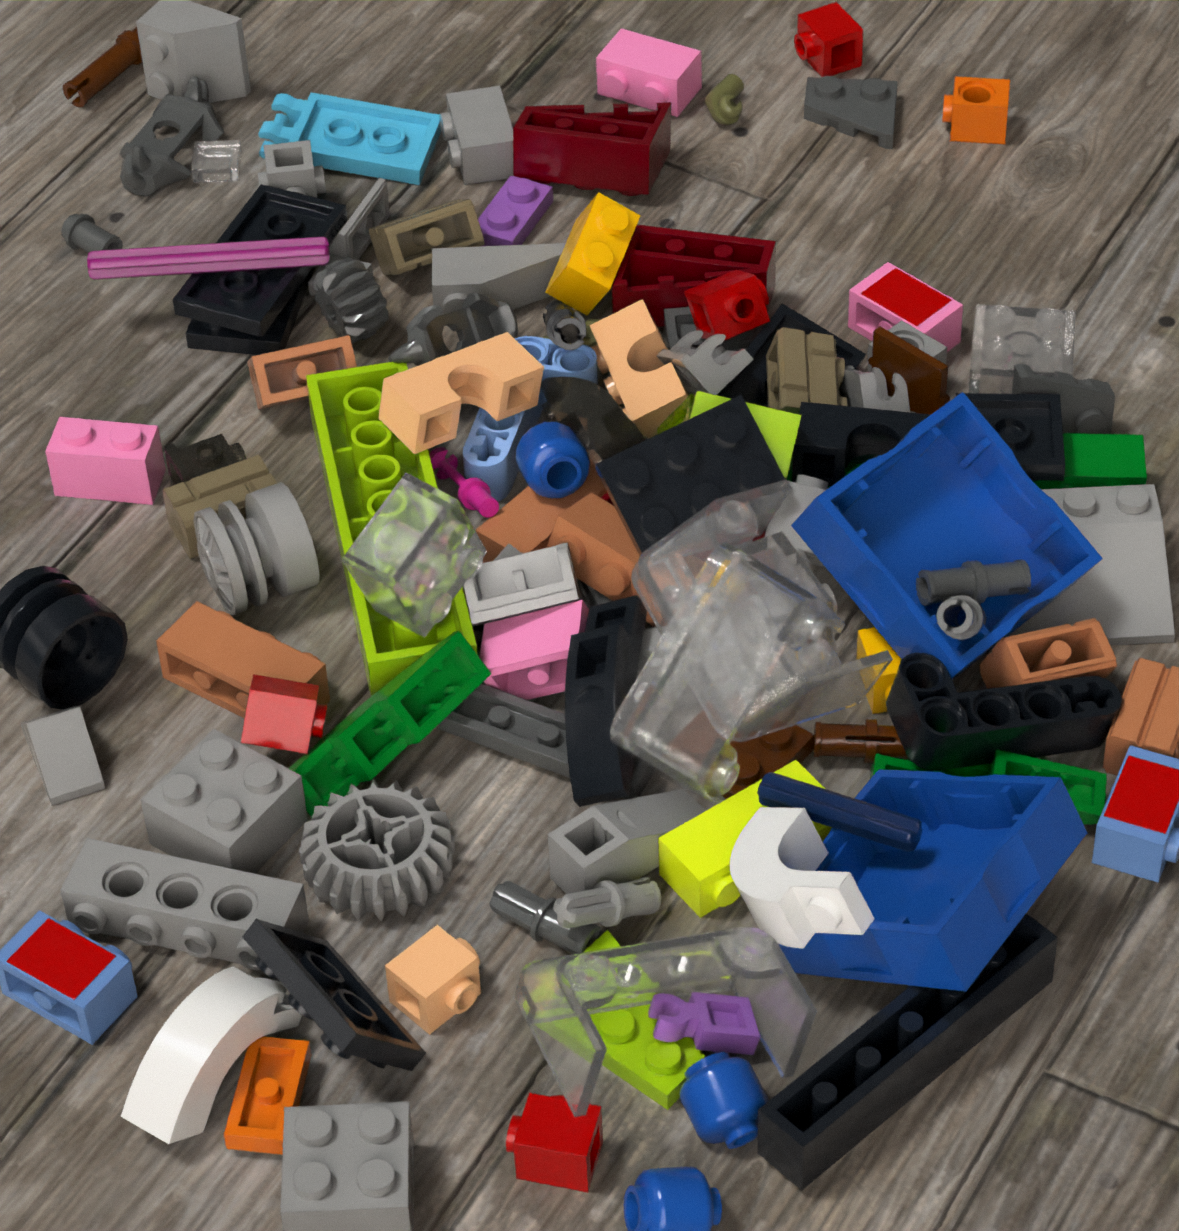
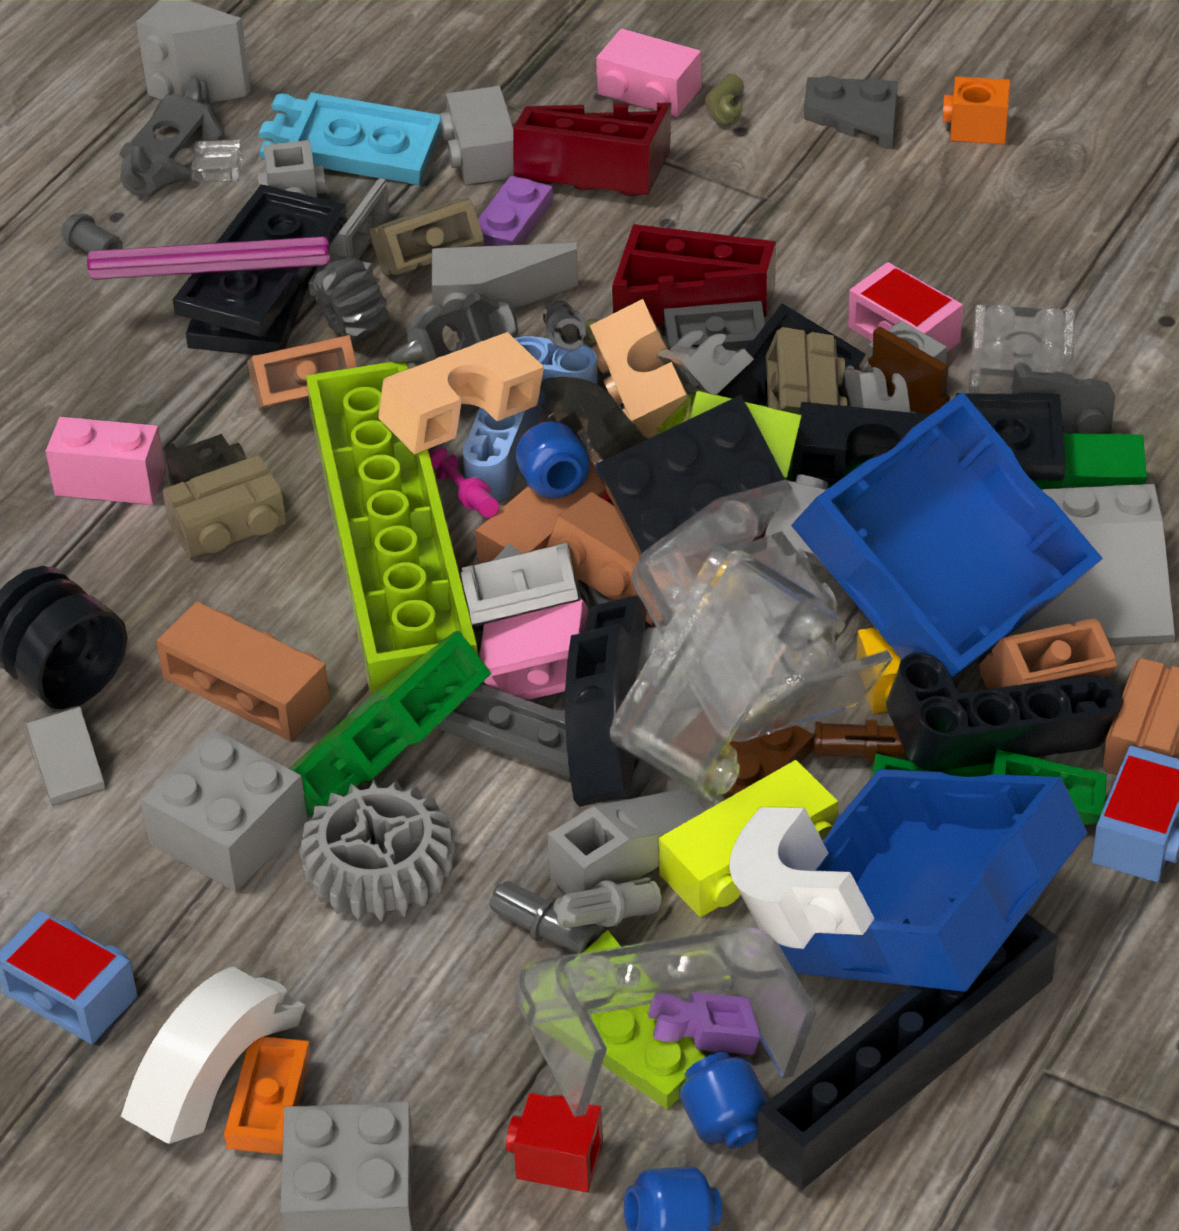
light grey brick [60,838,309,970] -> none
reddish brown pin [63,27,142,107] -> none
light grey wheel [193,482,320,615] -> none
brick [241,674,327,754] -> none
black plate [242,919,426,1071] -> none
clear brick [341,473,487,638] -> none
light nougat brick [385,925,481,1035] -> none
yellow brick [545,192,640,316] -> none
red brick [684,270,770,341] -> none
dark blue axle [757,772,923,852] -> none
red brick [794,2,863,77] -> none
dark grey pin [916,559,1031,606] -> none
dark grey pin [936,595,986,640] -> none

